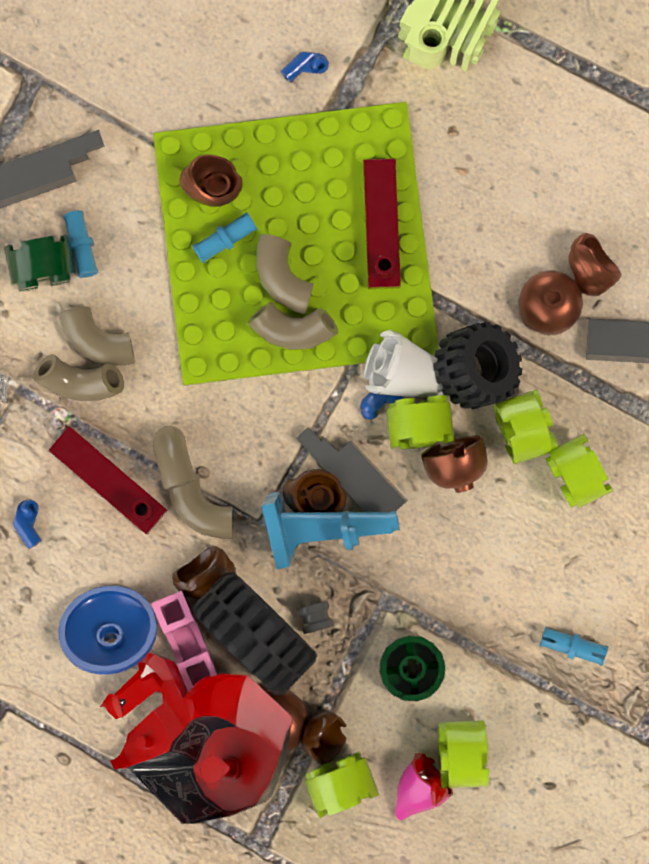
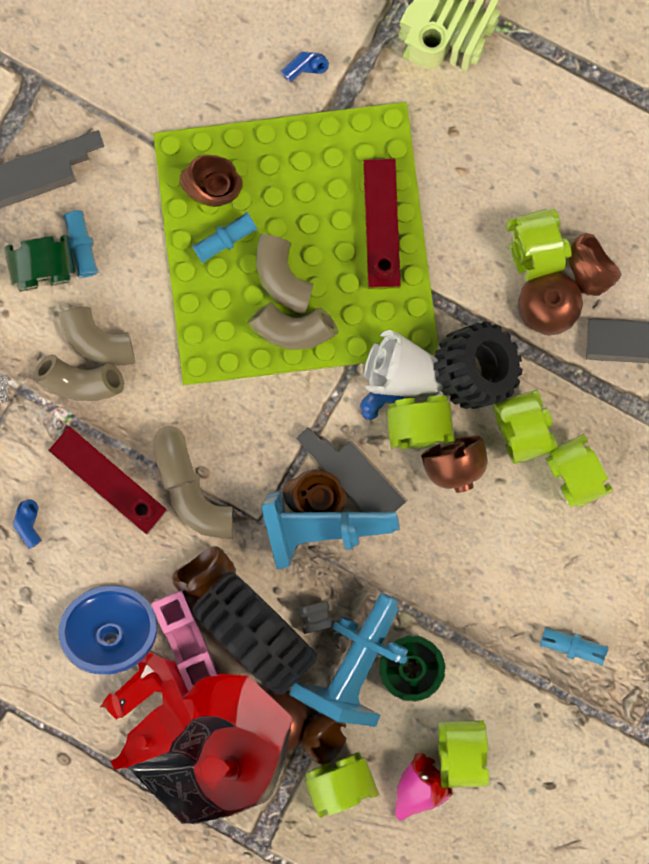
none -> dark azure piece [289,593,409,727]
none -> lime brick [506,208,571,281]

